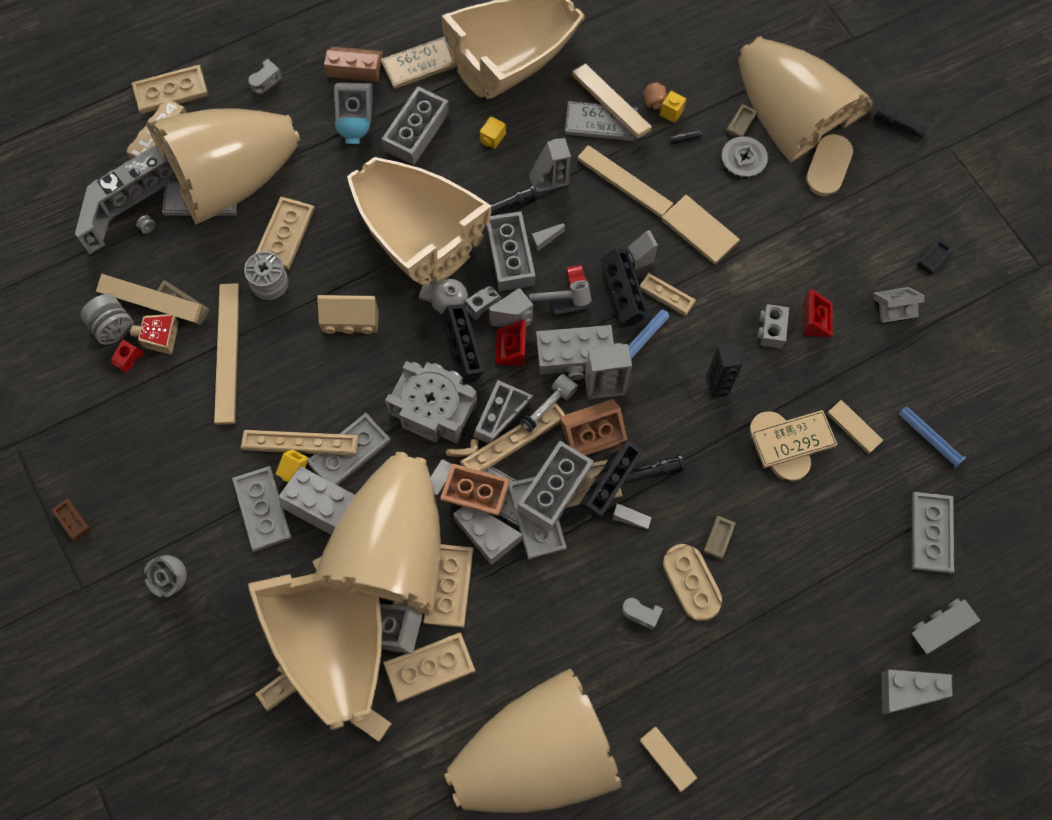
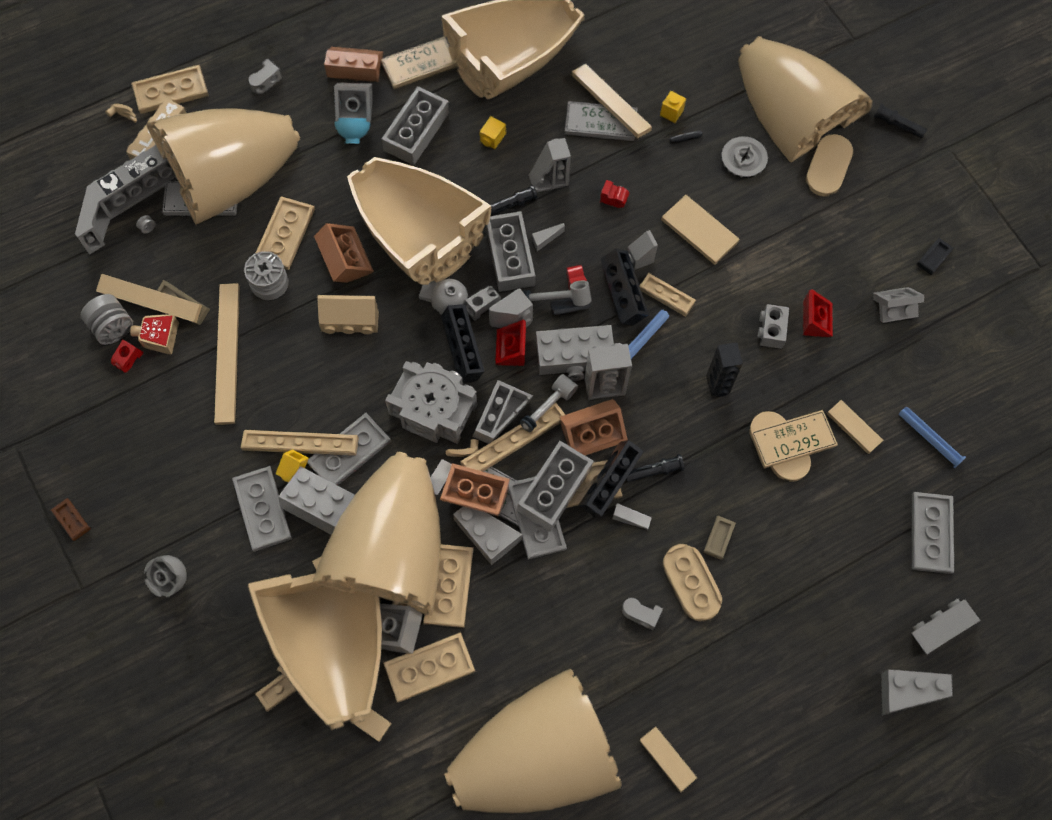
tan tile [577,145,673,218] -> none
nougat head [643,82,667,110] -> none
dark tan tile [726,104,758,138] -> none
none -> tan piece [105,104,137,123]
none -> nougat slope [314,223,373,282]
none -> red leg [600,180,629,208]

